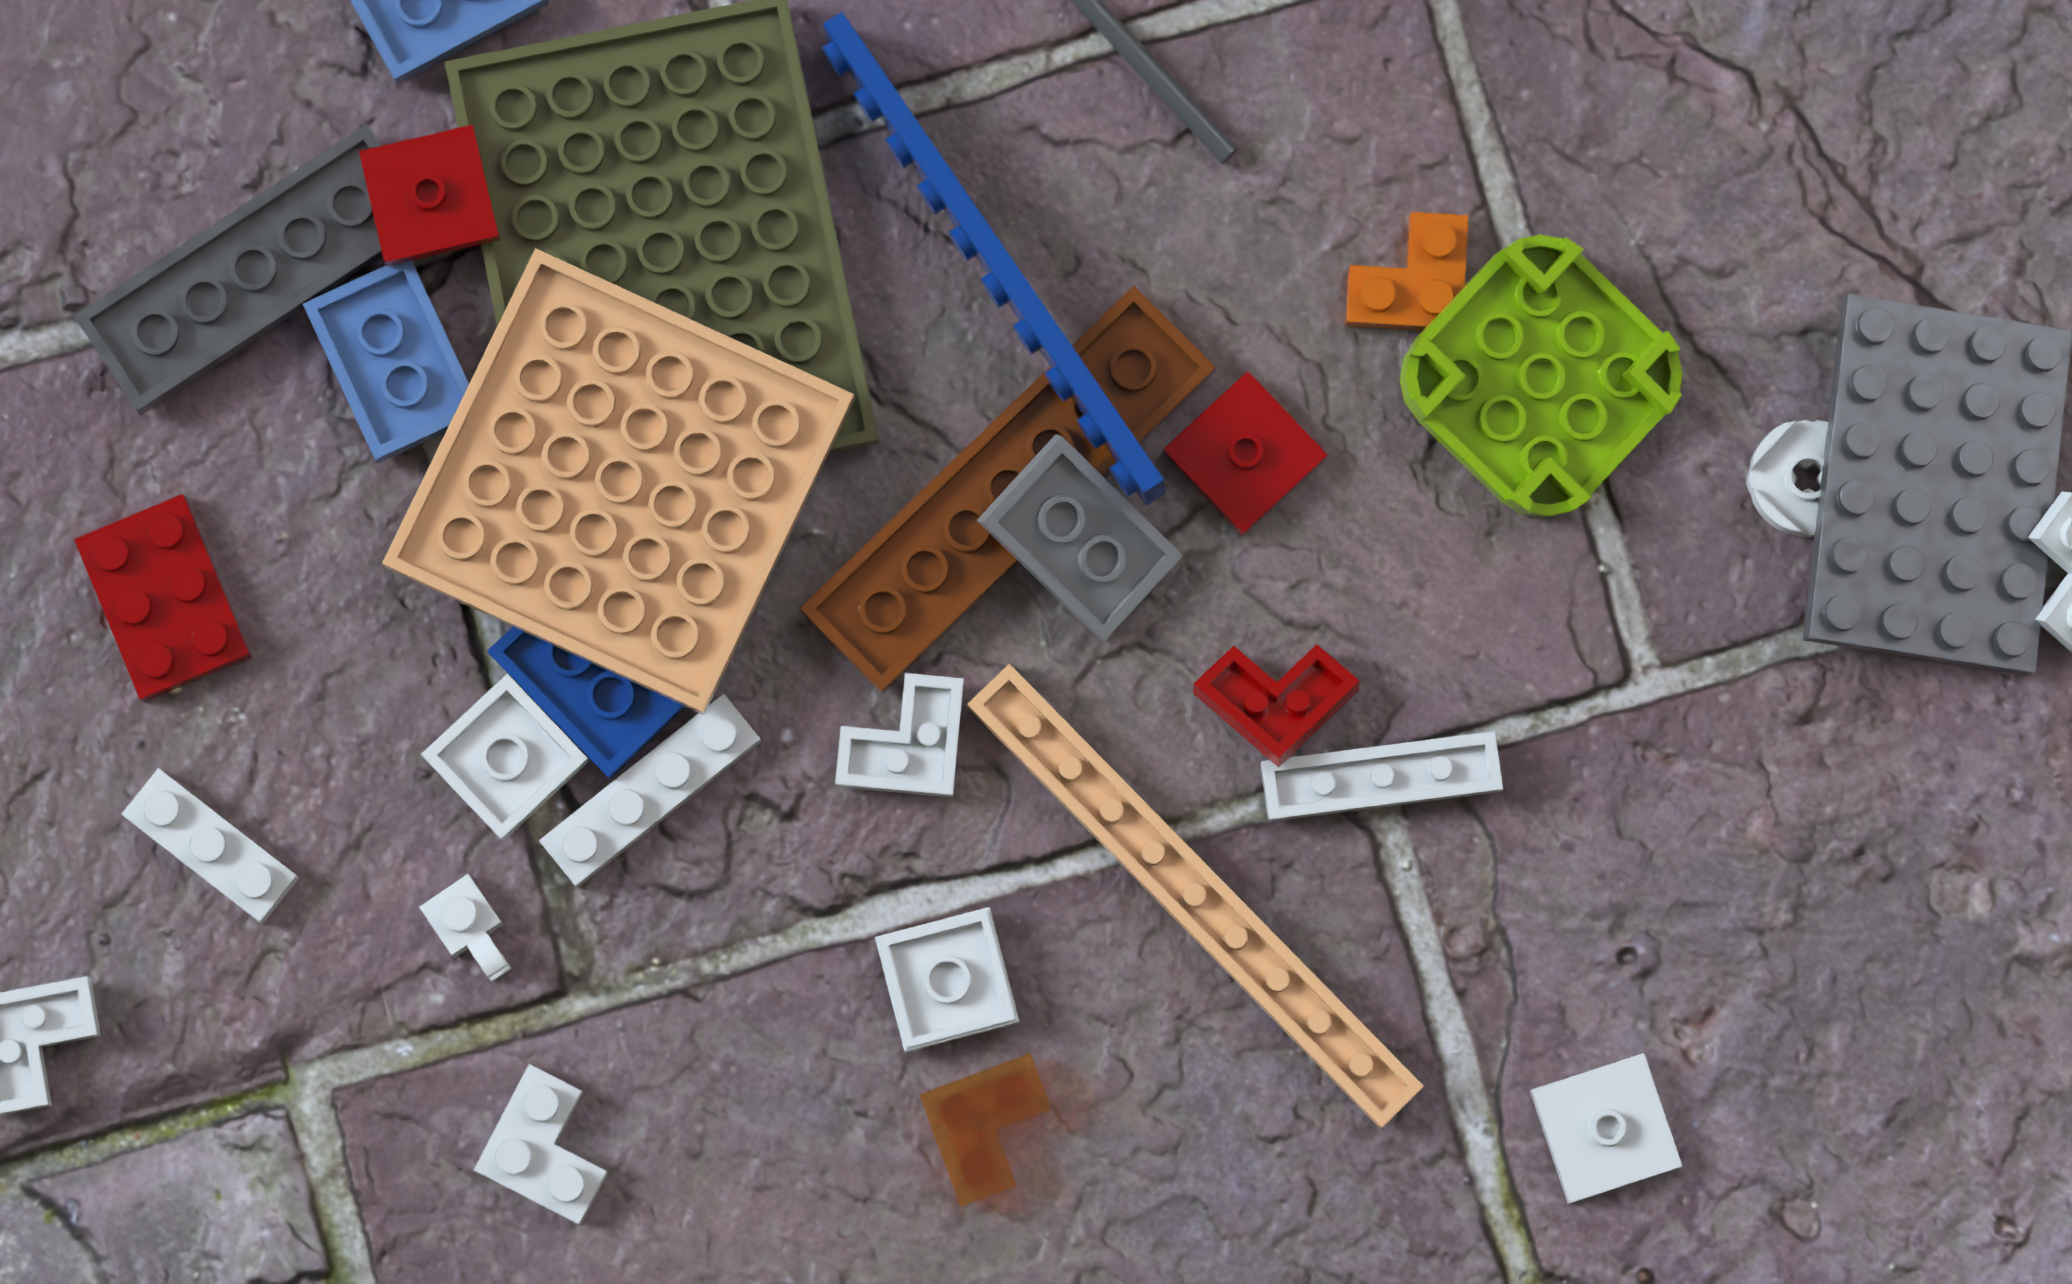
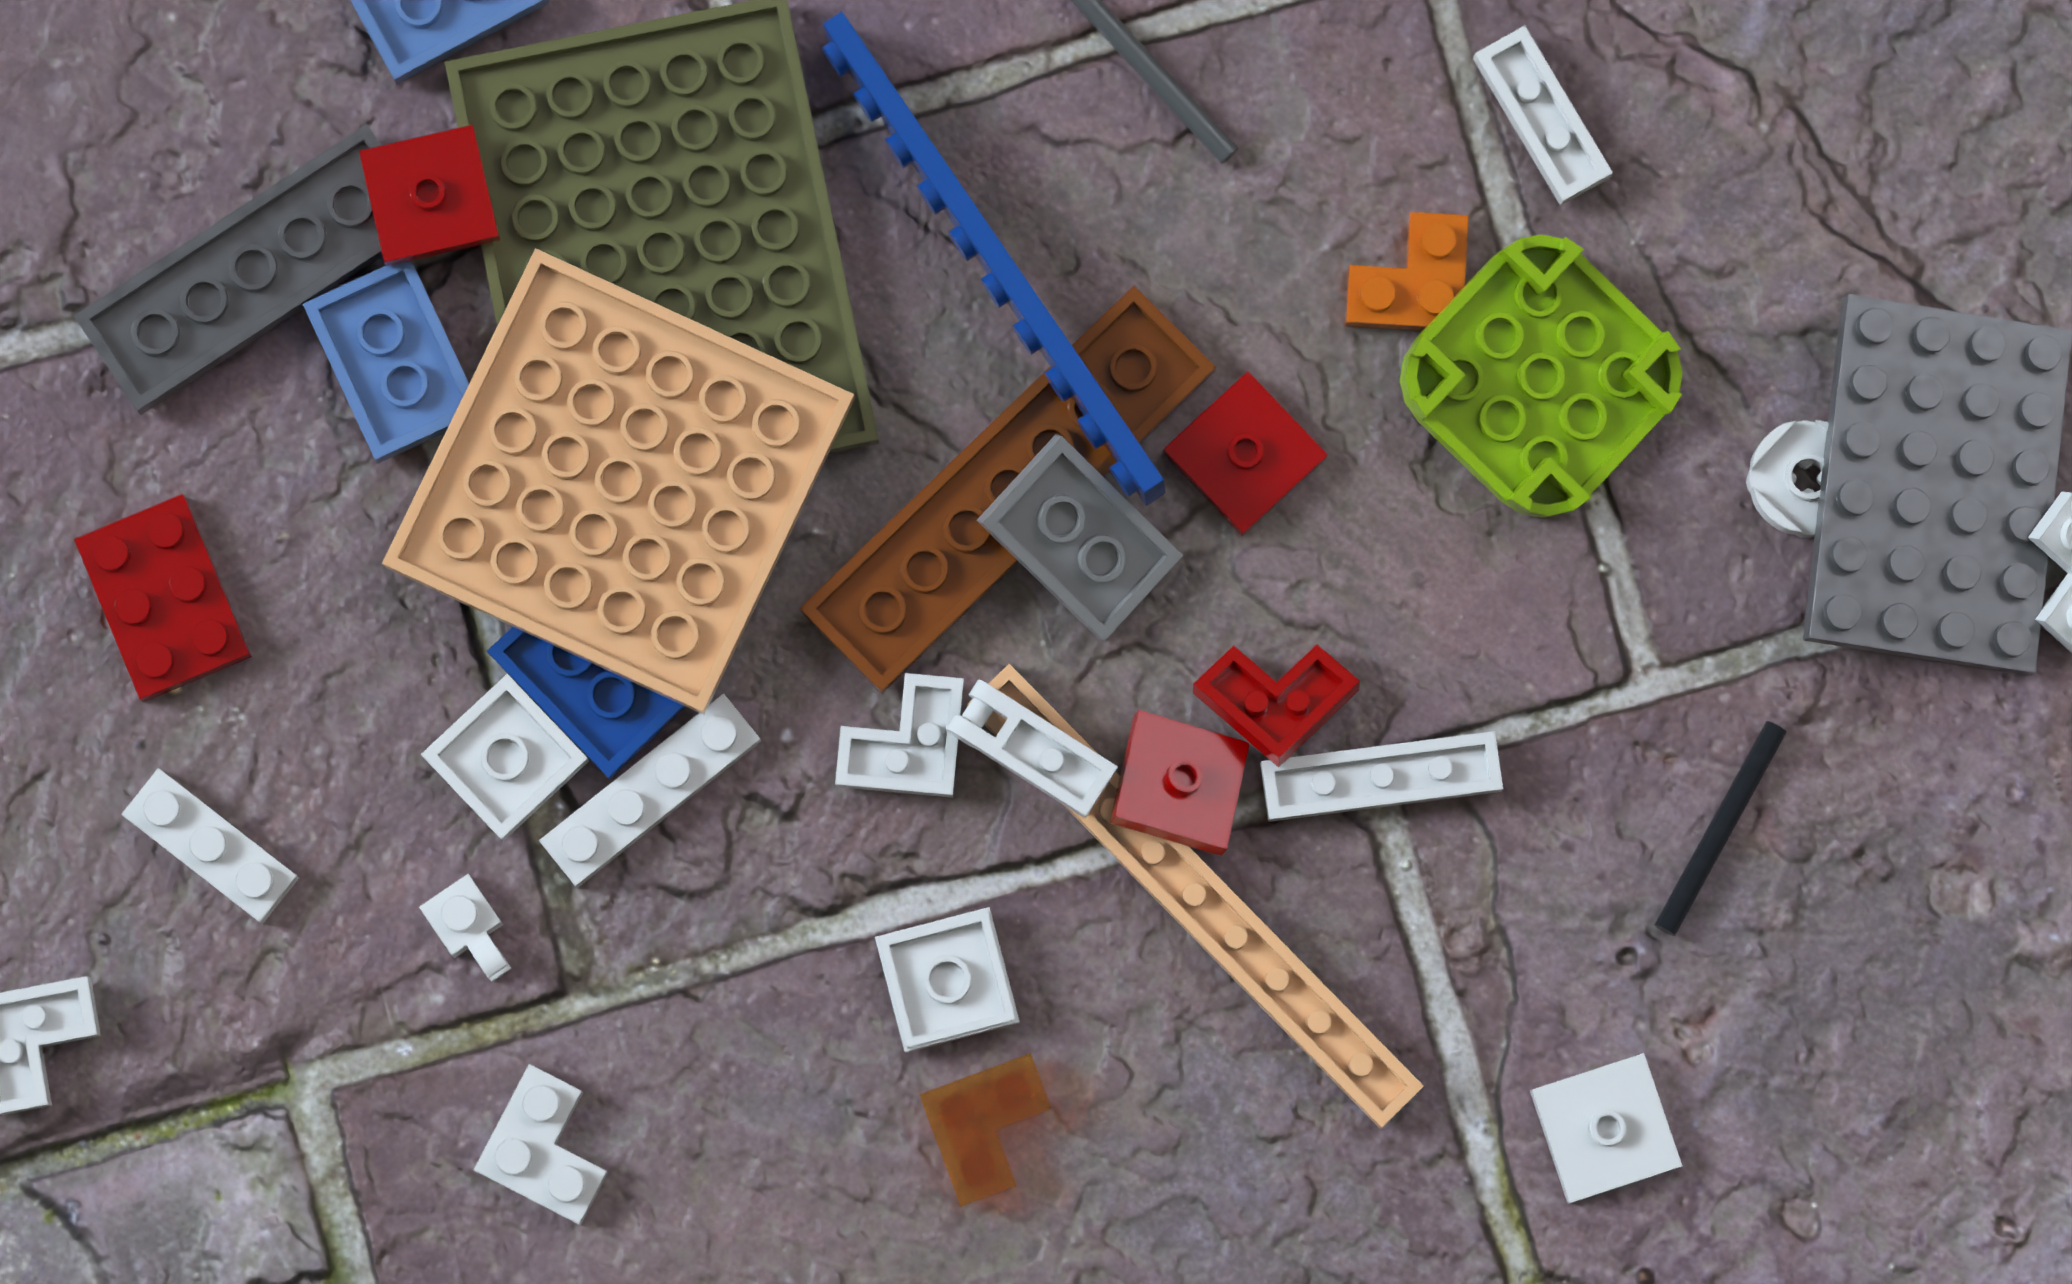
none -> white plate [946,680,1118,819]
none -> plate [1110,710,1250,856]
none -> white plate [1473,26,1613,206]
none -> black bar [1654,721,1787,936]

